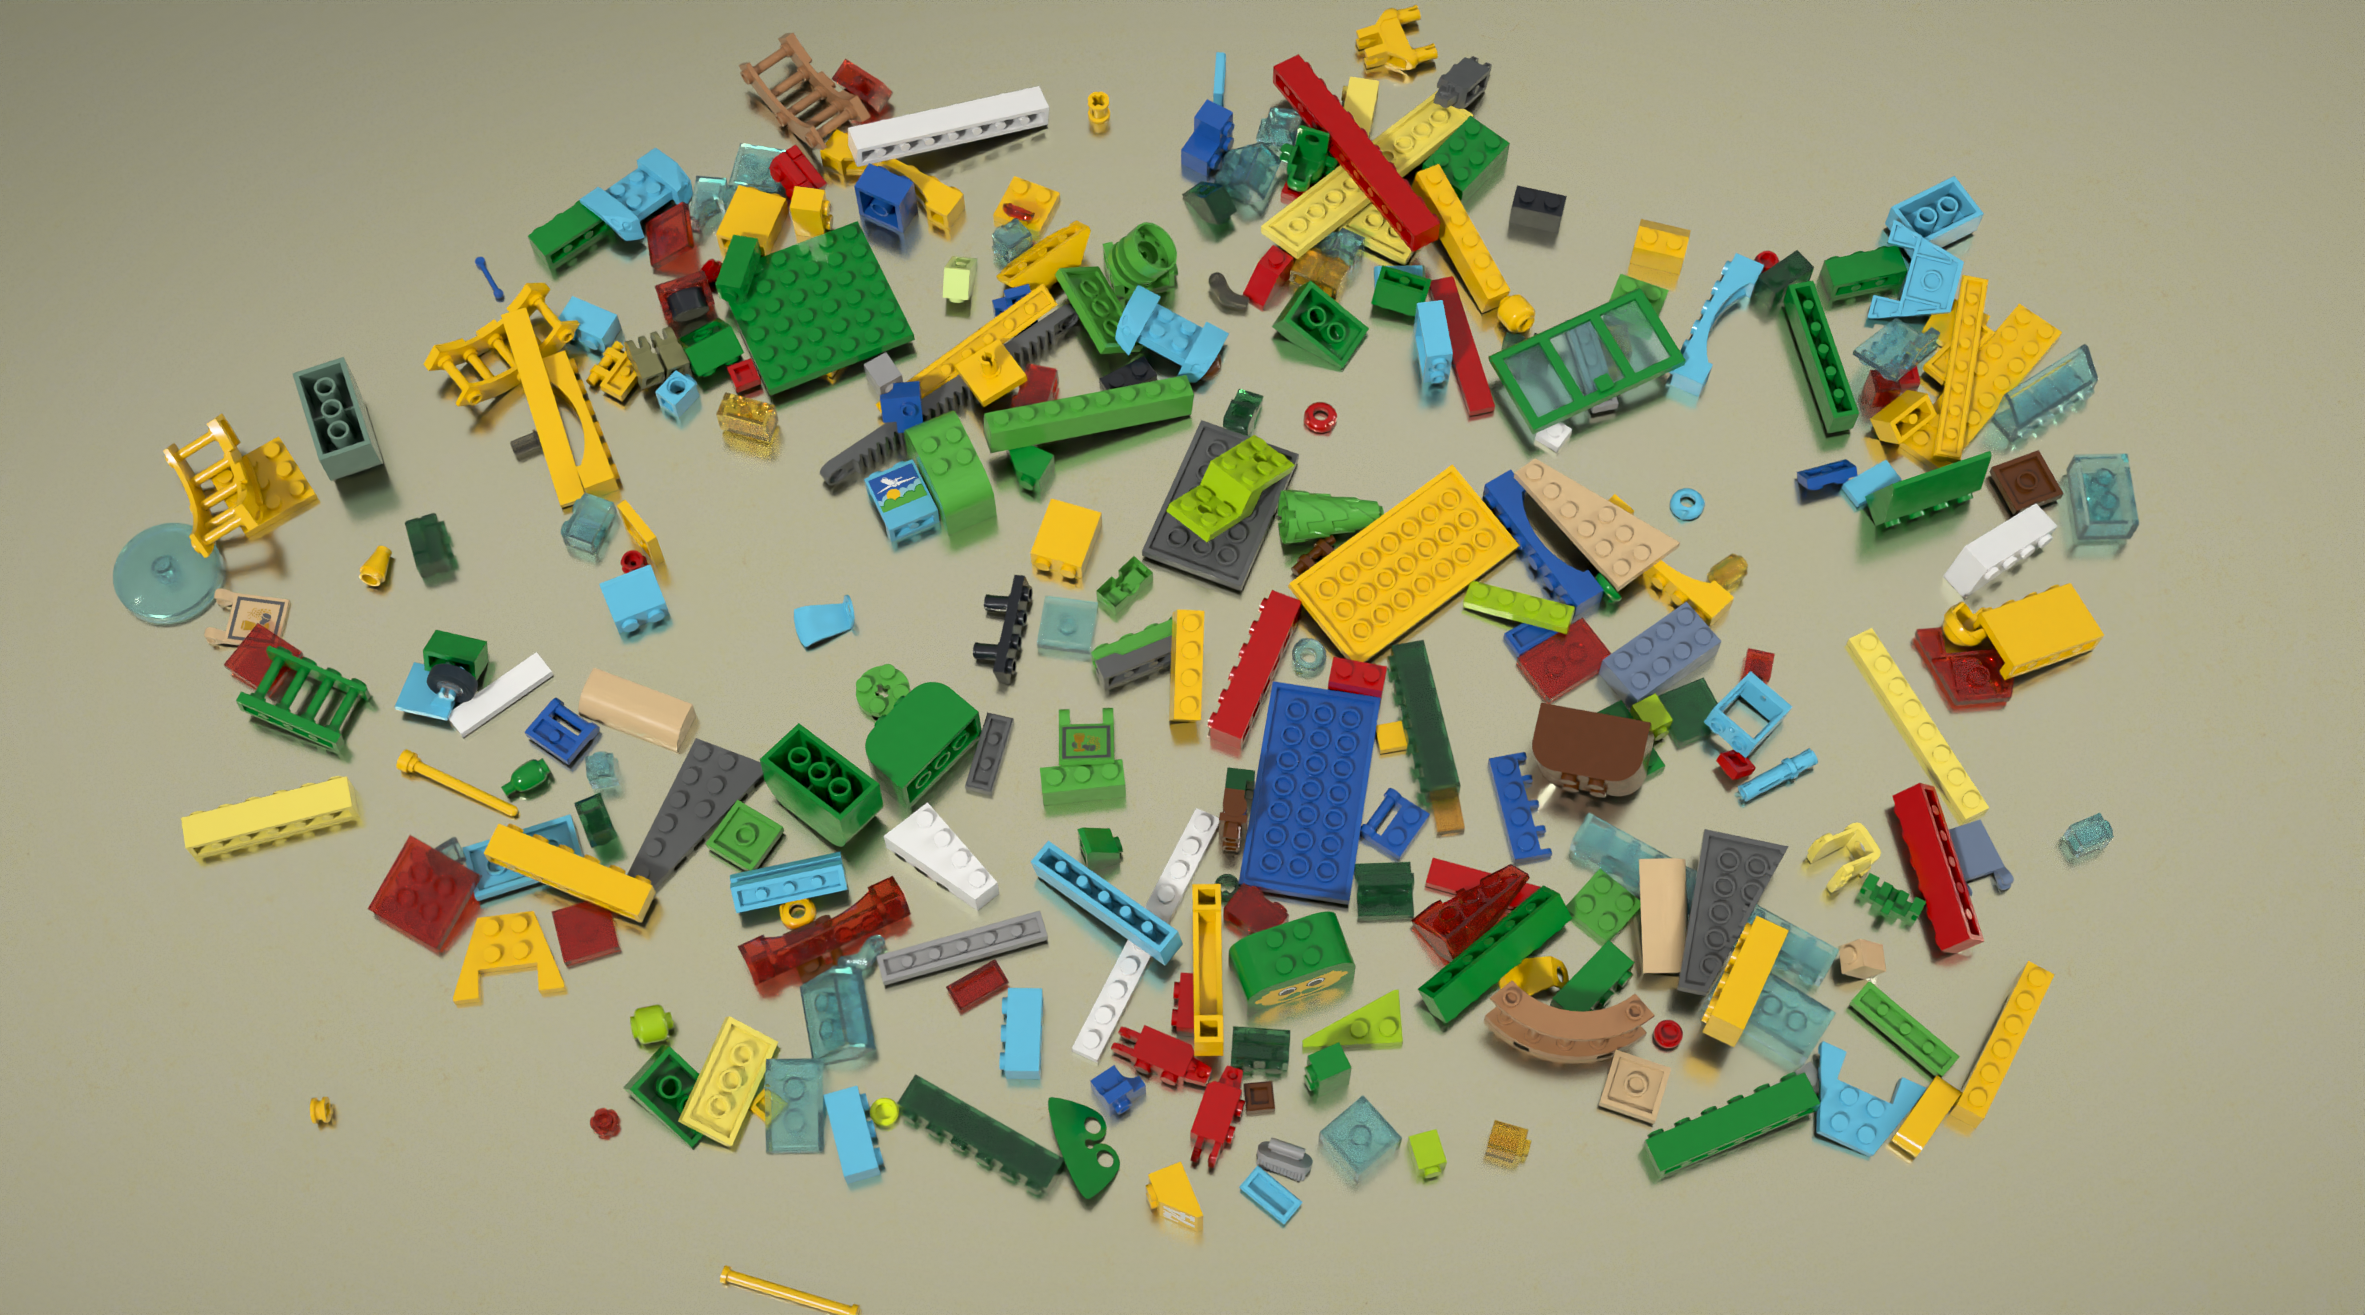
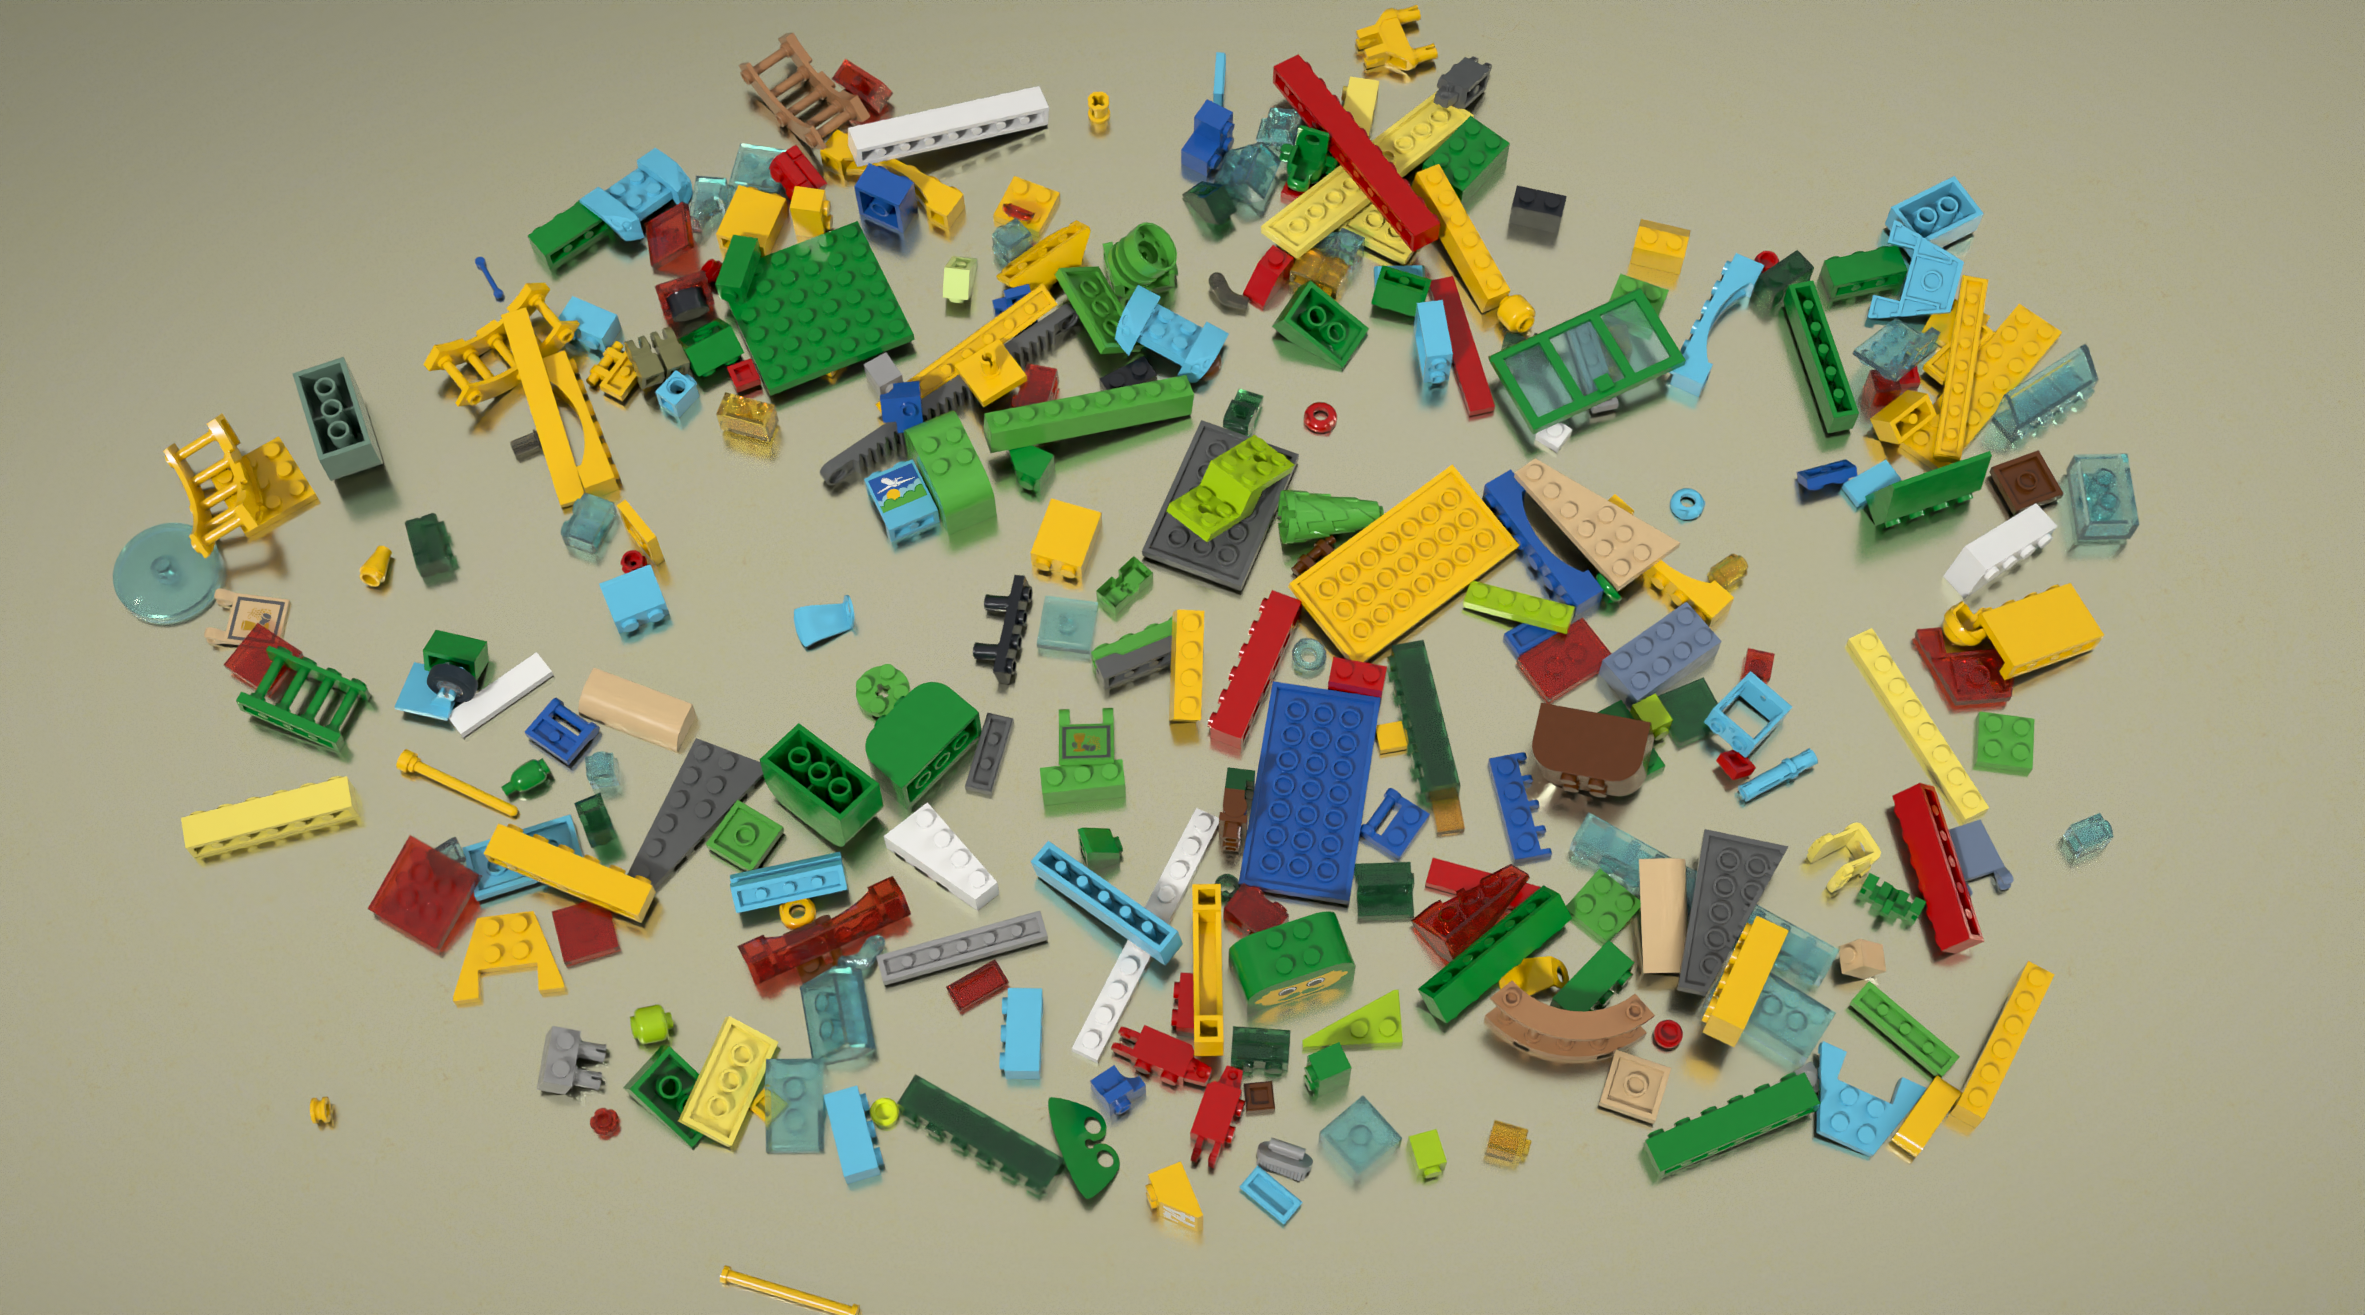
none -> light grey brick [537,1026,607,1095]
none -> bright green plate [1975,711,2035,773]

